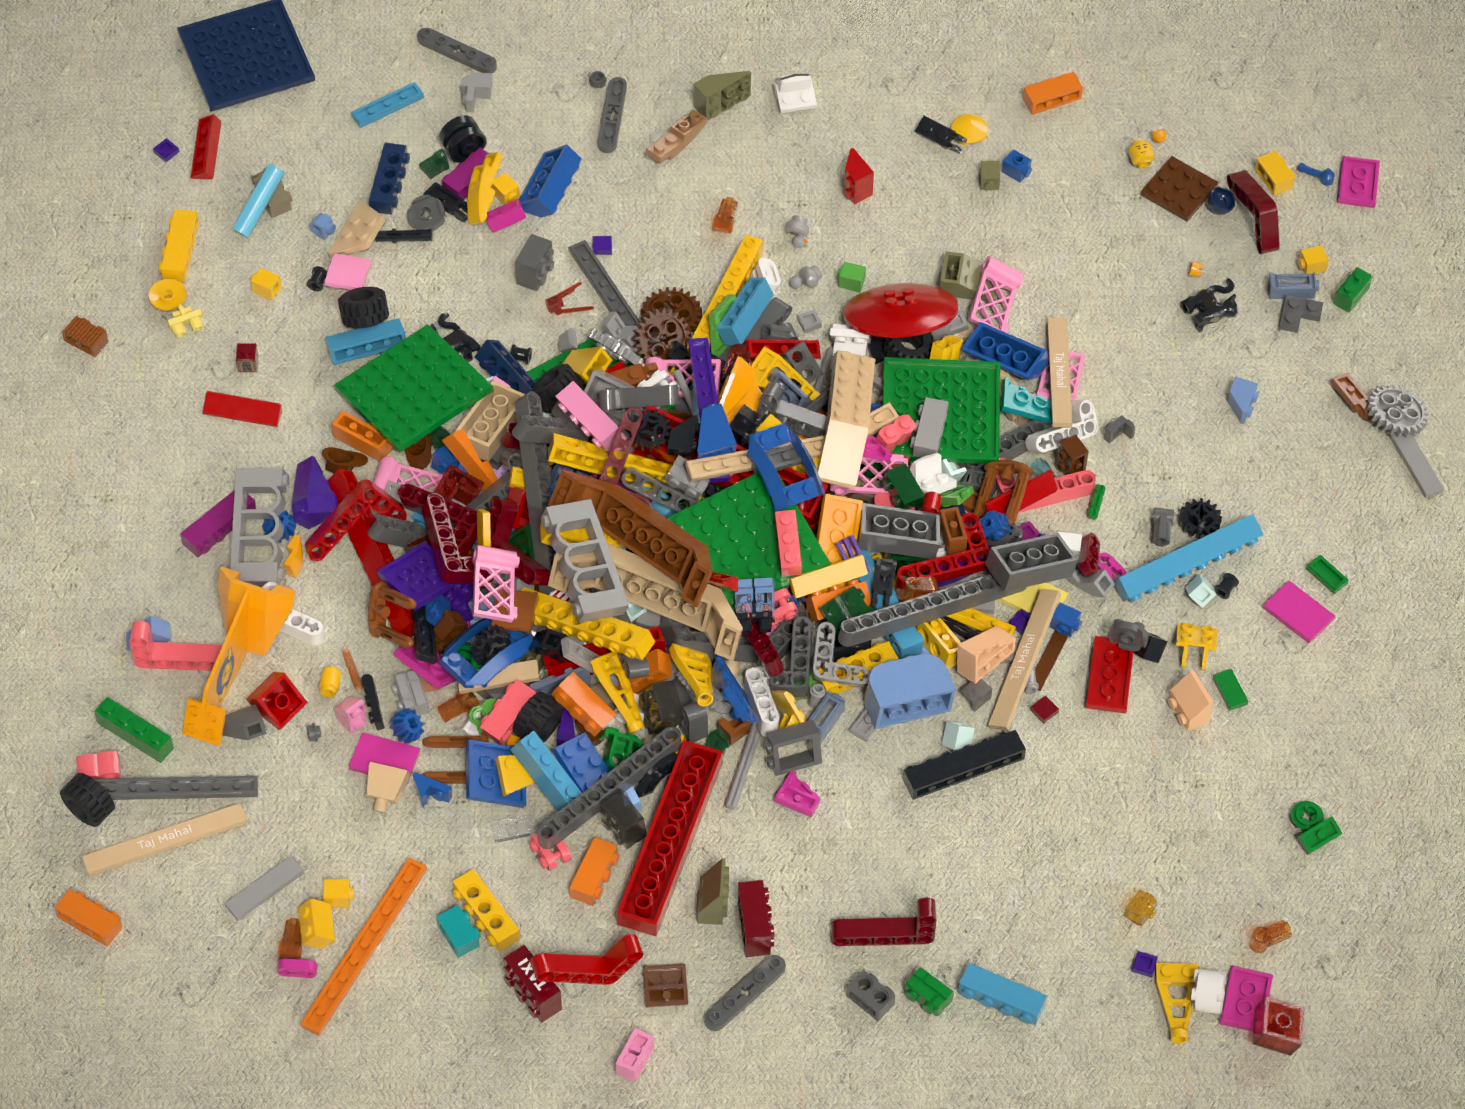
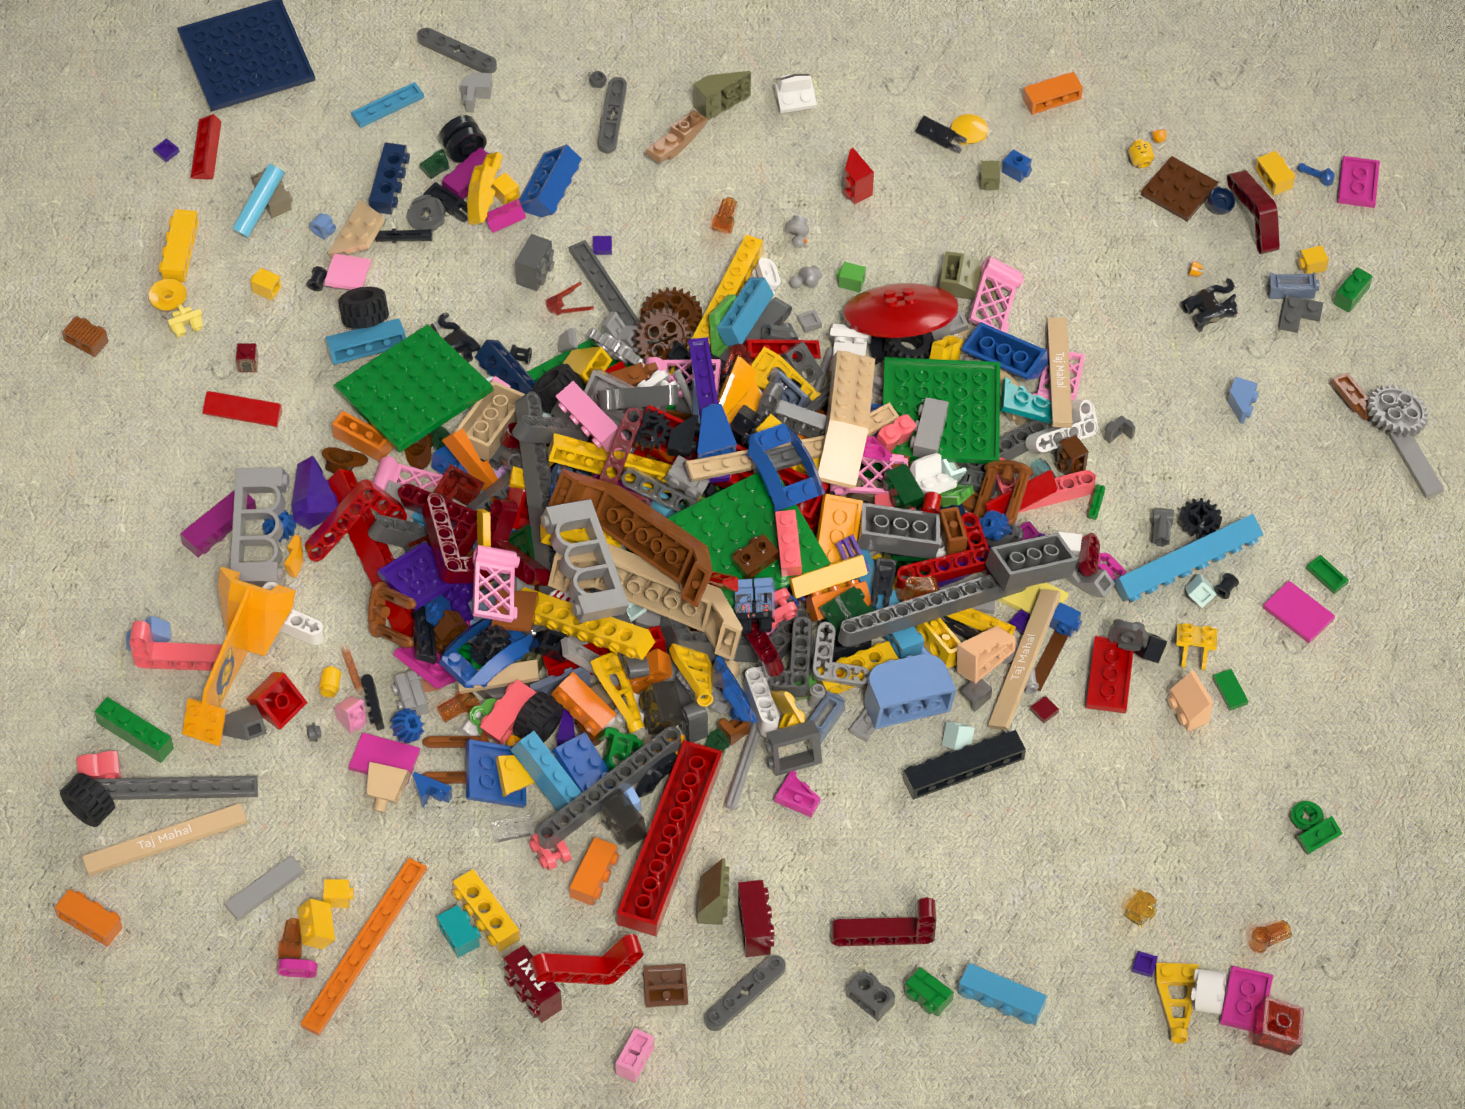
none -> reddish brown brick [732,534,779,579]

